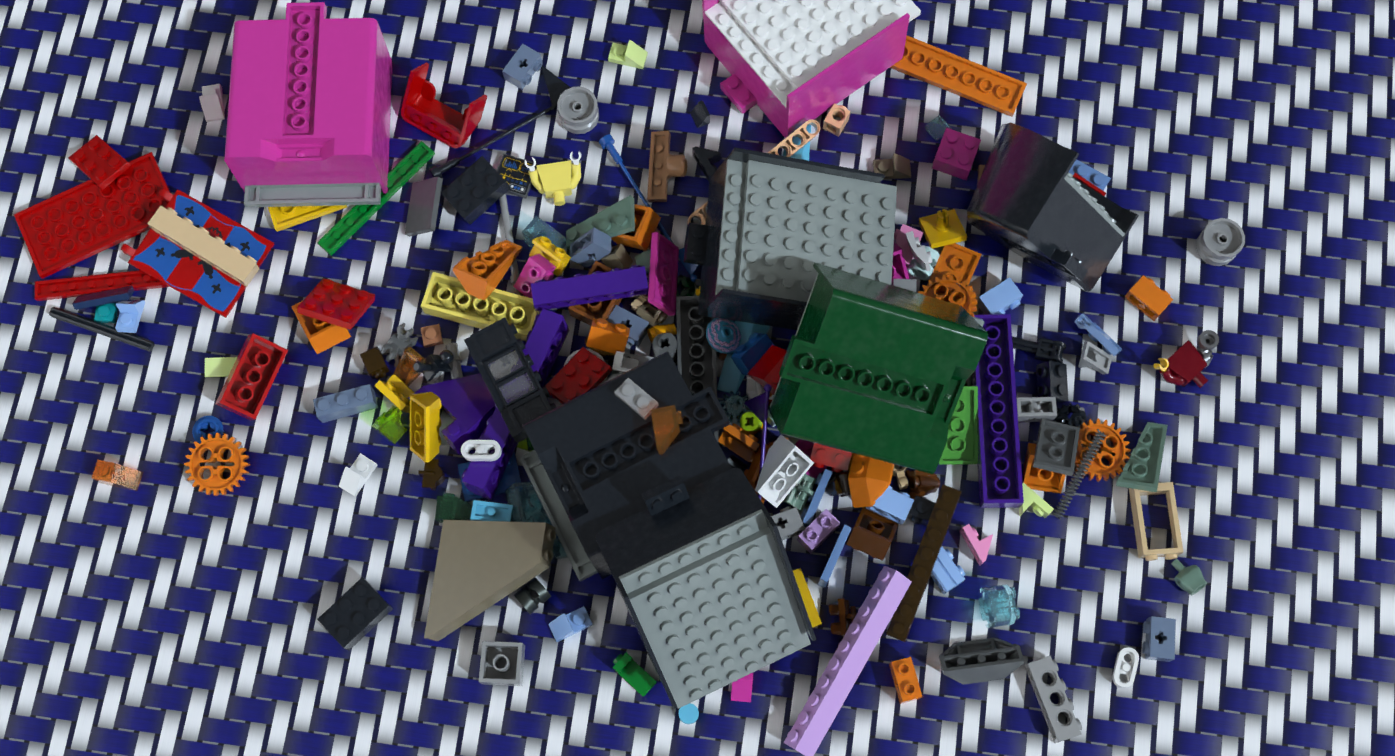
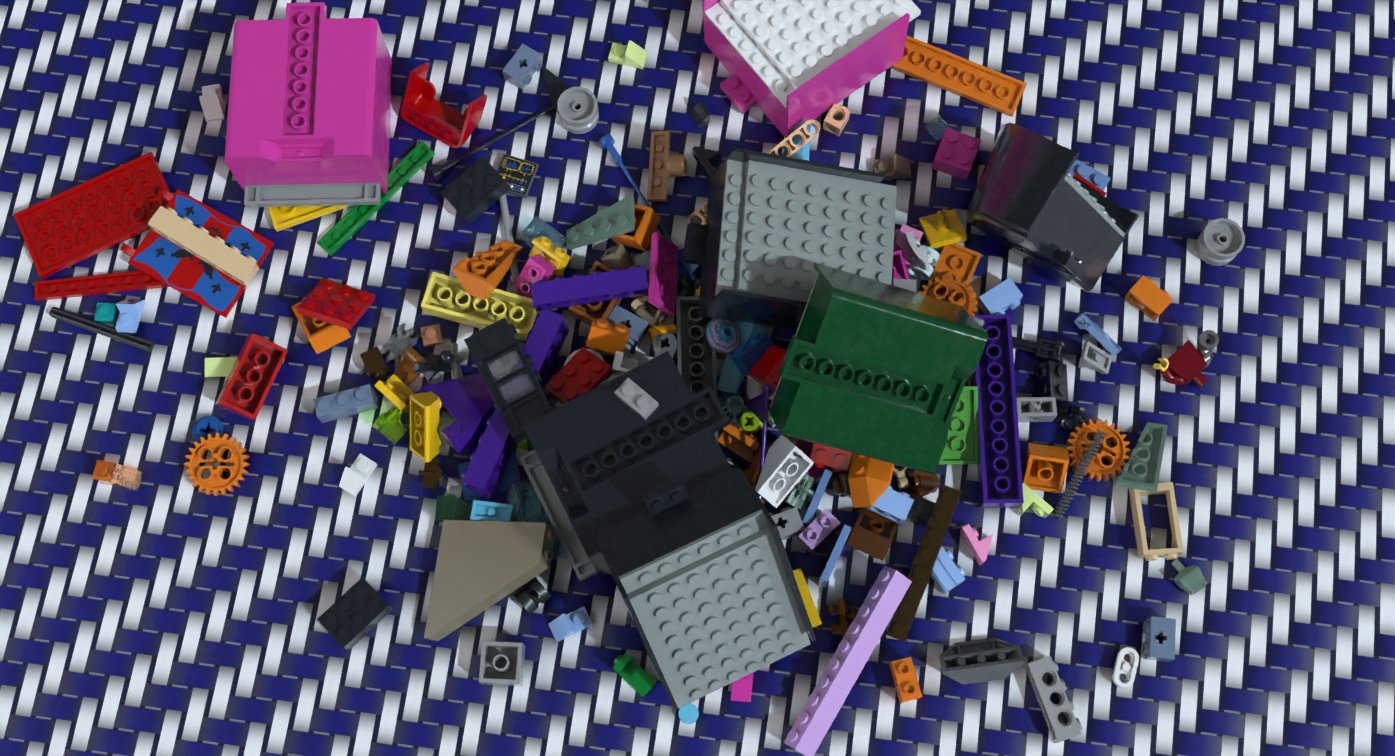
red plate [68,135,131,190] -> none
dark blue tile [72,286,134,310] -> none
dark grey tile [405,177,443,237] -> none
white plate [461,440,502,461] -> none
light yellow torso [524,151,582,206] -> none
sand blue brick [570,228,612,268] -> none
clear orange slope [650,405,683,455] -> none
clear light blue brick [979,584,1020,628] -> none
dark grey tile [1033,418,1080,476] -> none

